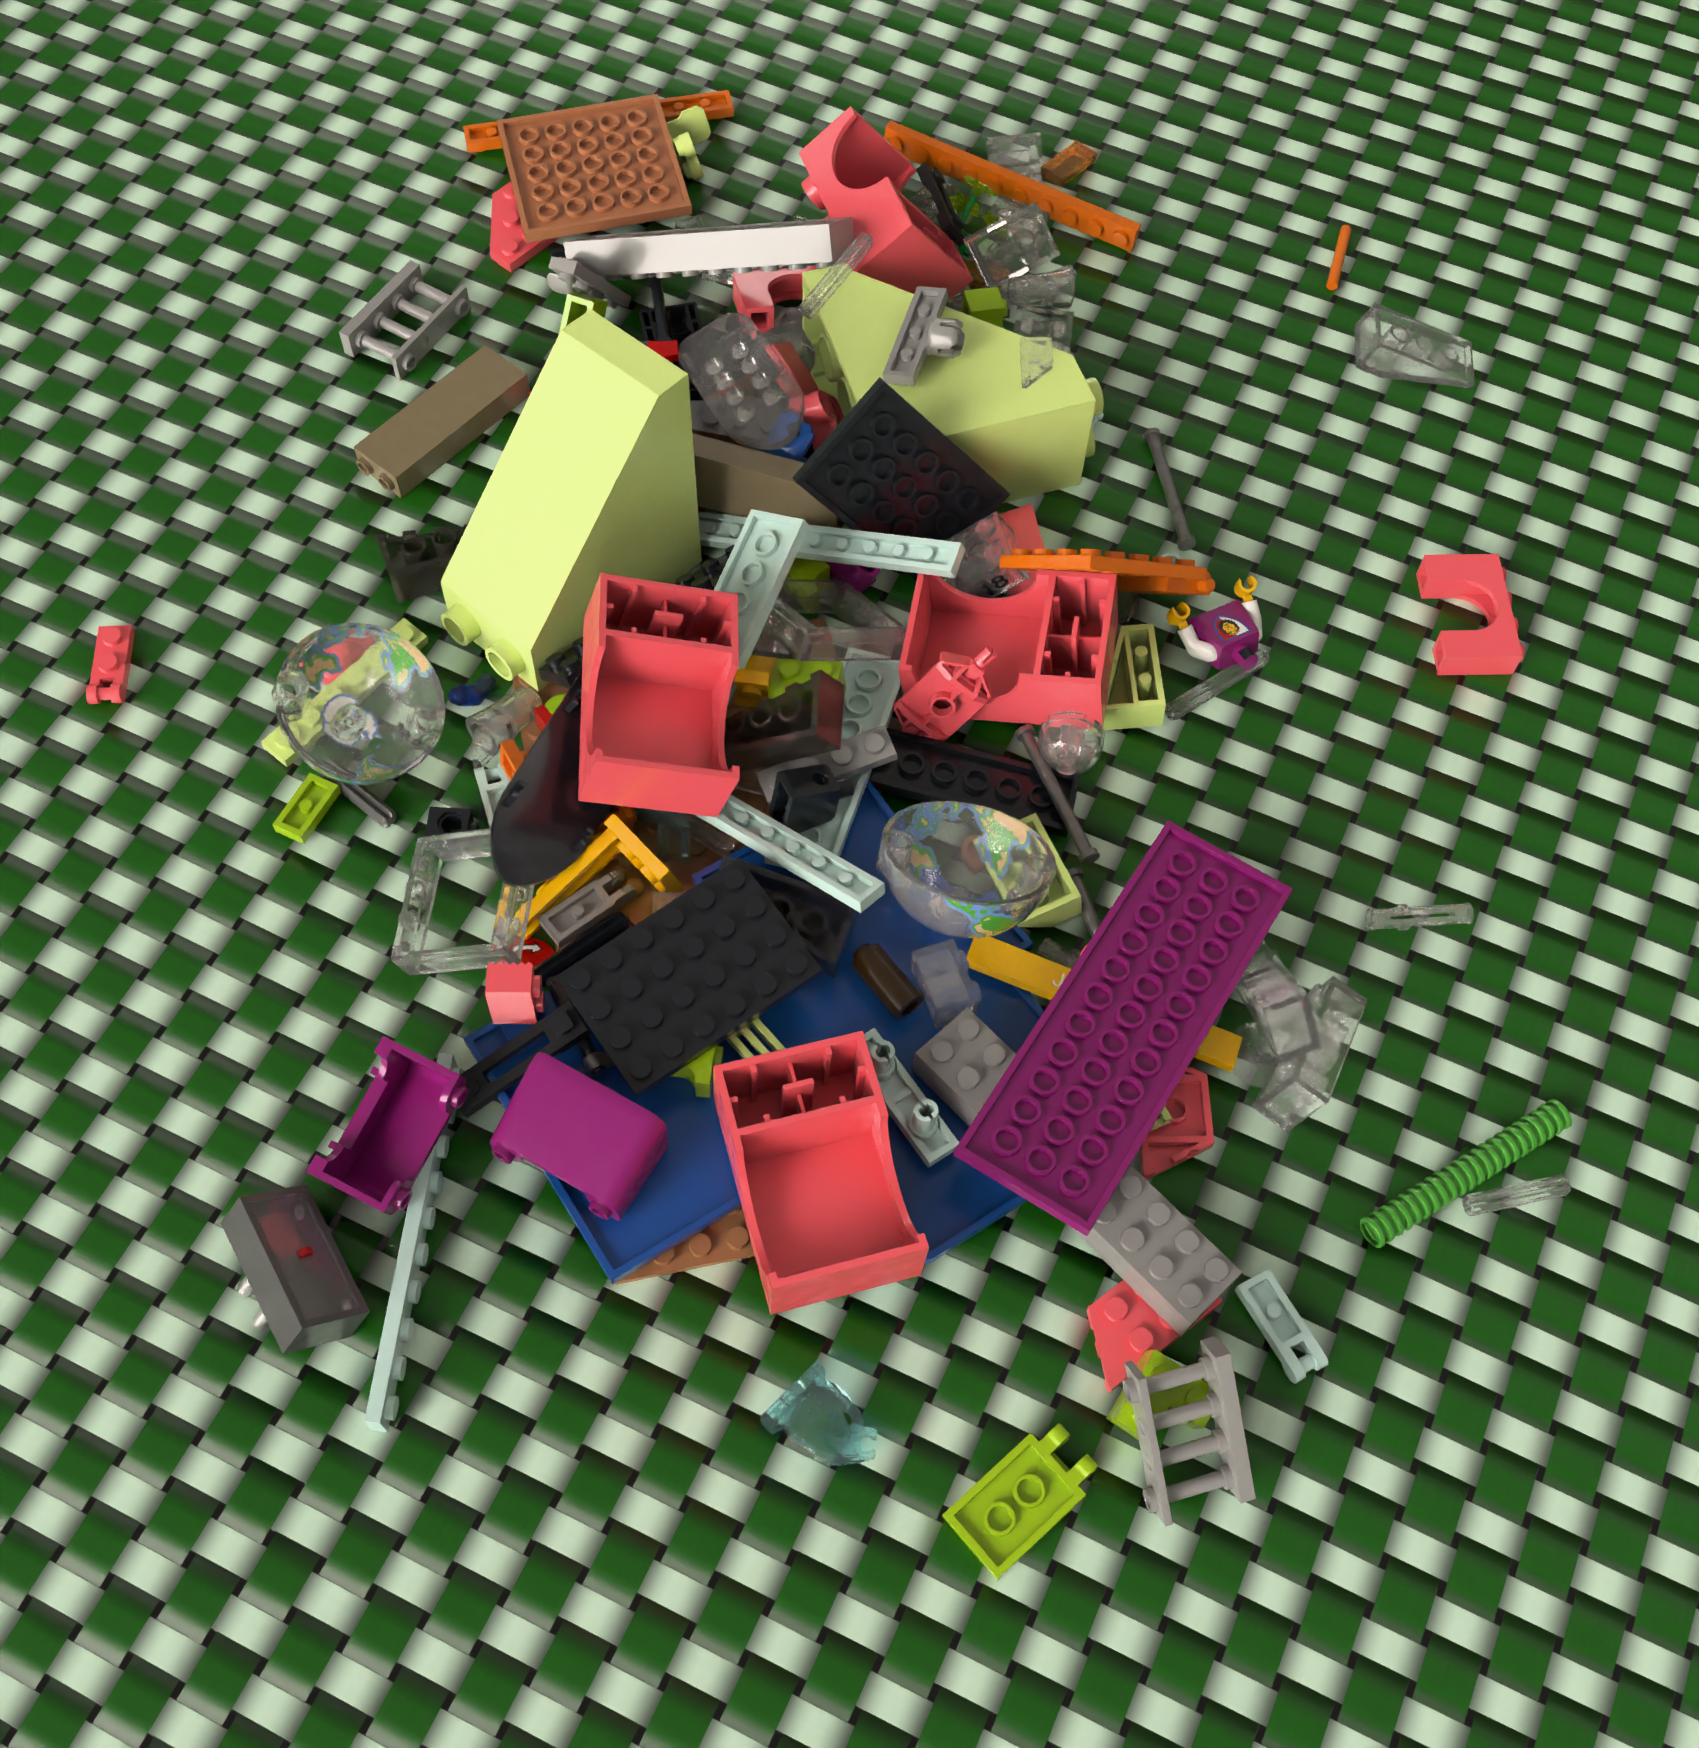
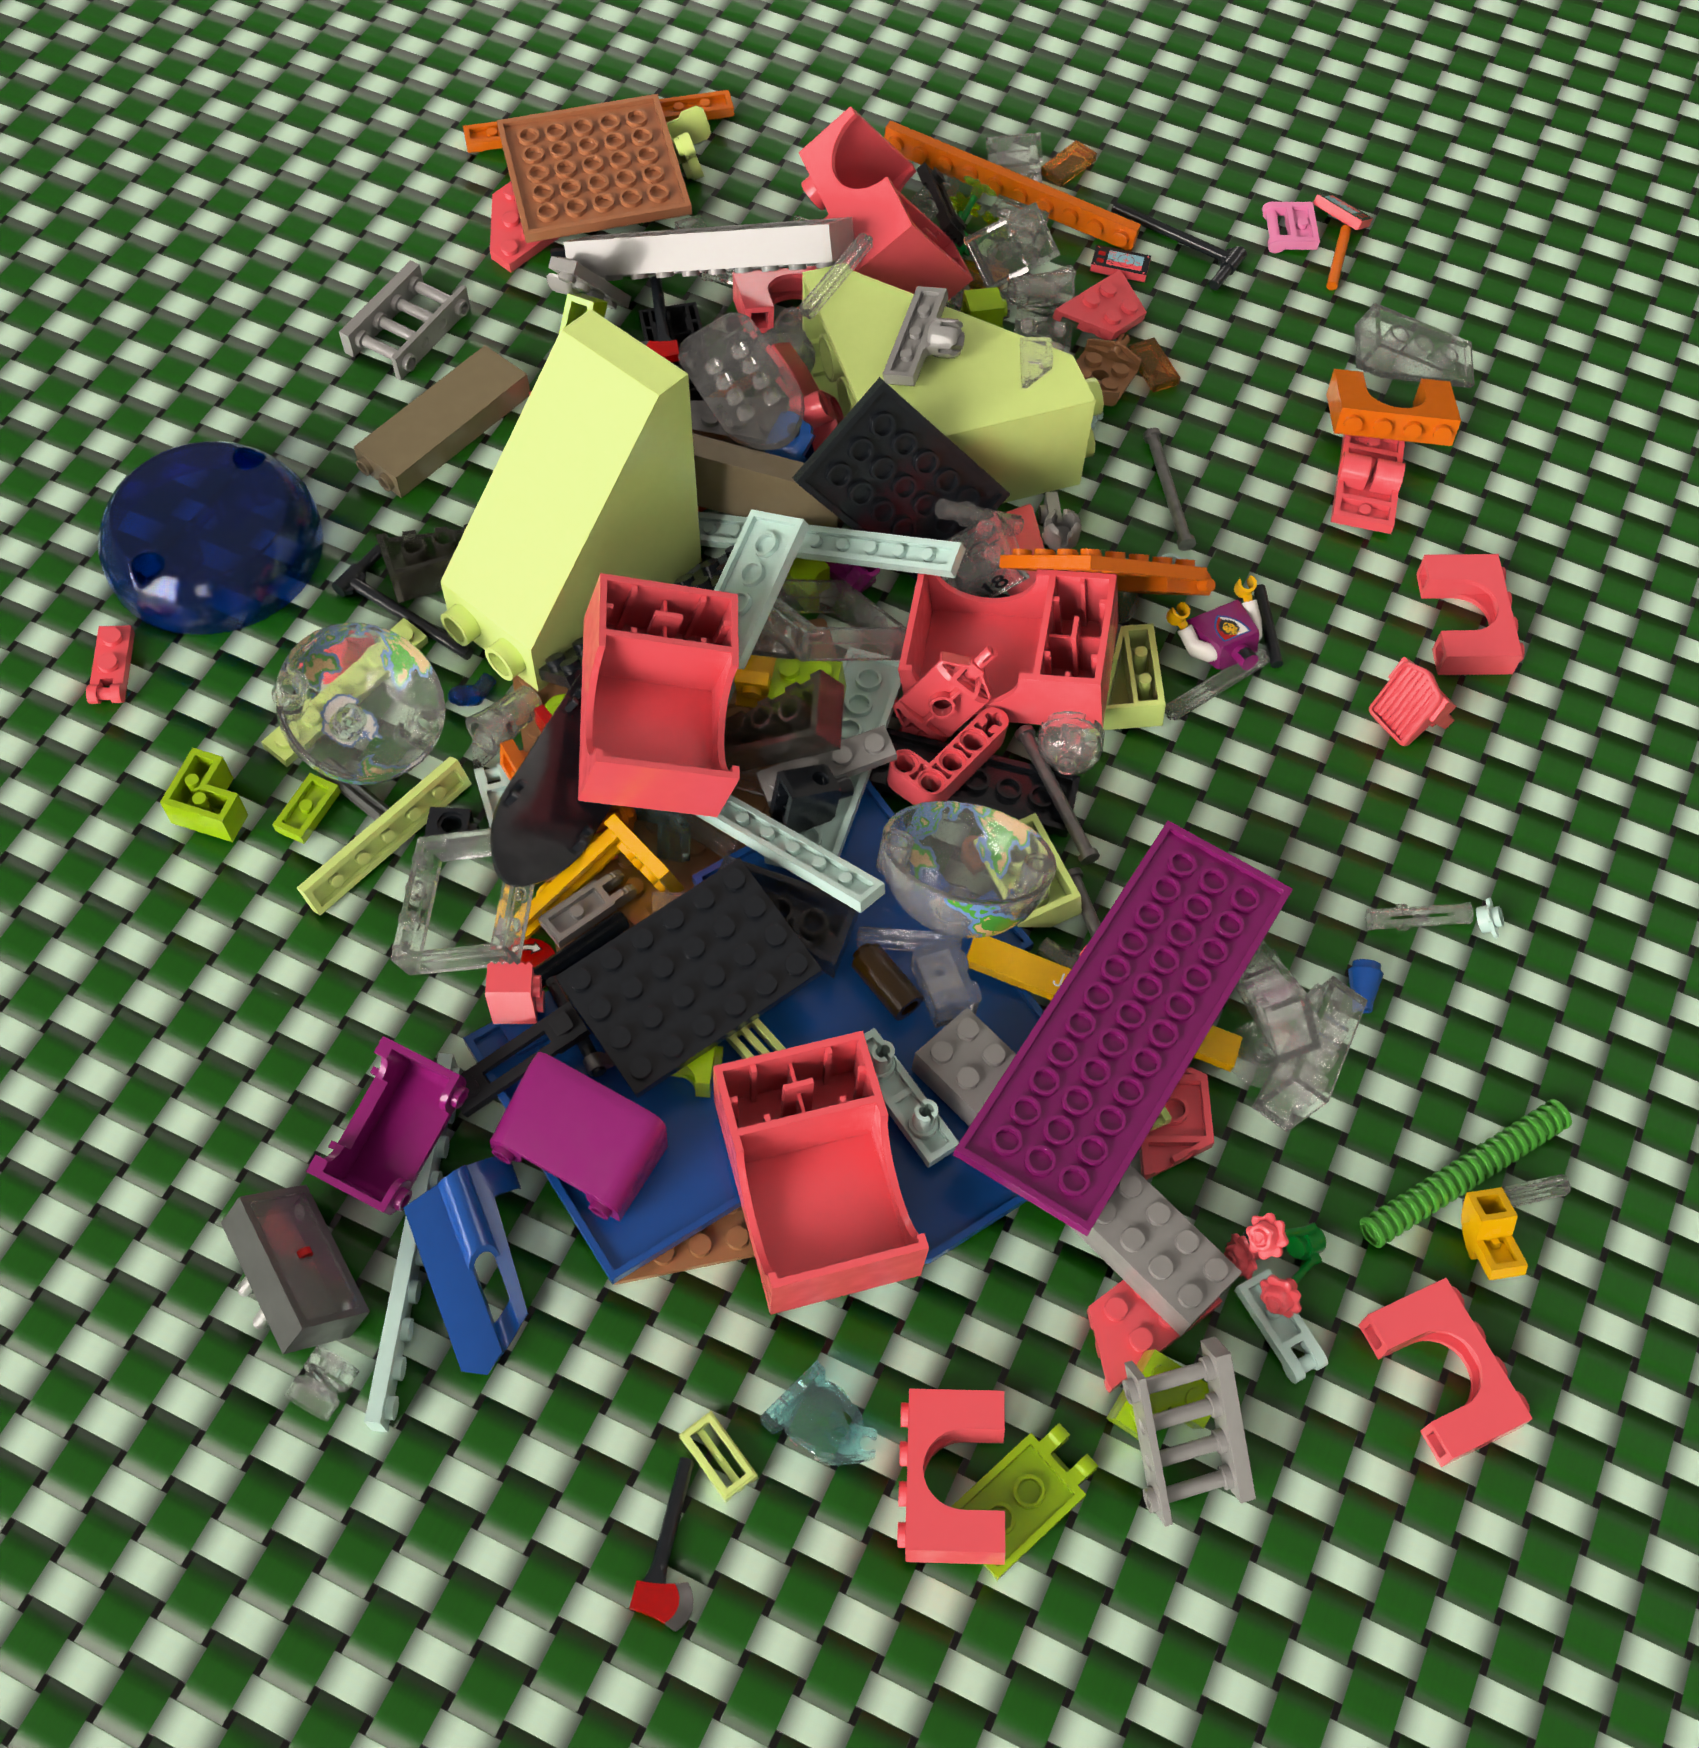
none -> clear blue cylinder [97,441,324,635]
none -> lime brick [160,747,248,842]
none -> clear wheel [284,1345,360,1422]
none -> yellowish green plate [297,756,472,916]
none -> black bar [332,545,473,660]
none -> blue panel [403,1156,528,1375]
none -> piece [629,1457,695,1632]
none -> yellowish green tile [679,1411,758,1503]
none -> clear axle [857,927,962,954]
none -> coral beam [887,707,1009,807]
none -> coral arch [897,1389,1005,1565]
none -> clear pin [935,498,1024,535]
none -> light grey plate [1038,491,1082,555]
none -> coral wing [1052,270,1147,341]
none -> medium nougat plate [1076,333,1141,406]
none -> tile [1090,245,1151,283]
none -> black bar [1111,202,1247,290]
none -> clear orange tile [1128,338,1181,392]
none -> coral plant [1224,1213,1326,1318]
none -> black bar [1253,584,1283,668]
none -> bright pink plate [1262,202,1320,254]
none -> coral tile [1313,192,1373,230]
none -> orange arch [1326,369,1461,446]
none -> coral plate [1330,434,1405,534]
none -> blue cone [1348,959,1384,1014]
none -> coral arch [1358,1278,1533,1467]
none -> coral piece [1369,657,1457,747]
none -> yellow brick [1461,1187,1528,1280]
none -> light aqua plate [1476,898,1504,938]

